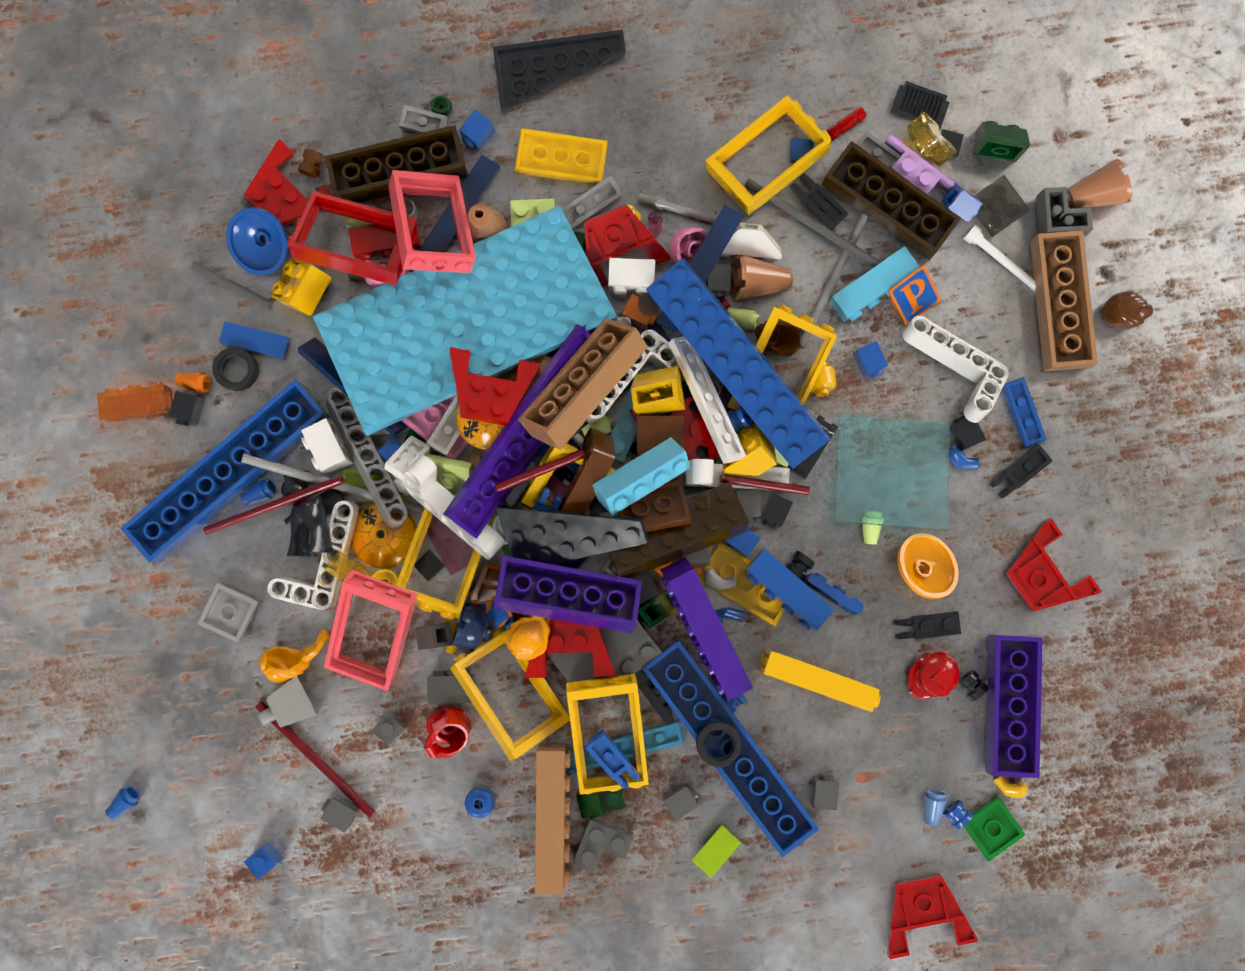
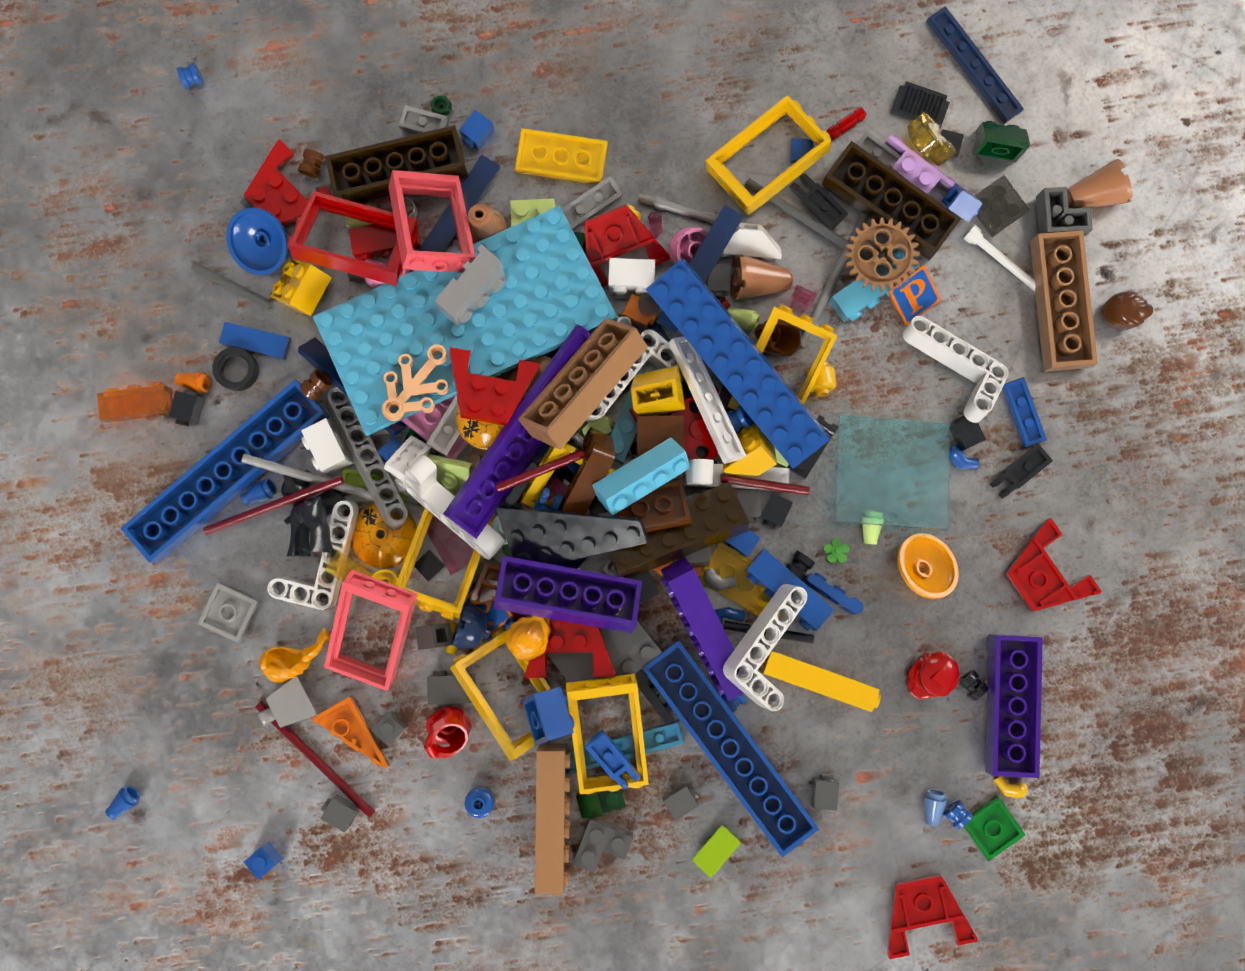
black wing [493,30,626,113] -> none
dark green slope [638,590,676,629] -> none
black tyre [696,721,741,767] -> none
blue brick [853,341,888,379] -> none
black hinge [895,611,961,639] -> none
none -> blue wheel [177,62,203,89]
none -> reddish brown wheel [300,369,332,401]
none -> orange wing [311,696,390,769]
none -> light nougat plant [382,344,449,421]
none -> light grey wedge [435,244,507,327]
none -> blue brick [522,687,575,746]
none -> white beam [723,584,807,711]
none -> black piece [723,620,814,644]
none -> clear pink tile [790,285,817,313]
none -> bright green plant [823,538,849,563]
none -> medium nougat gear [844,218,920,293]
none -> dark blue tile [926,6,1024,124]

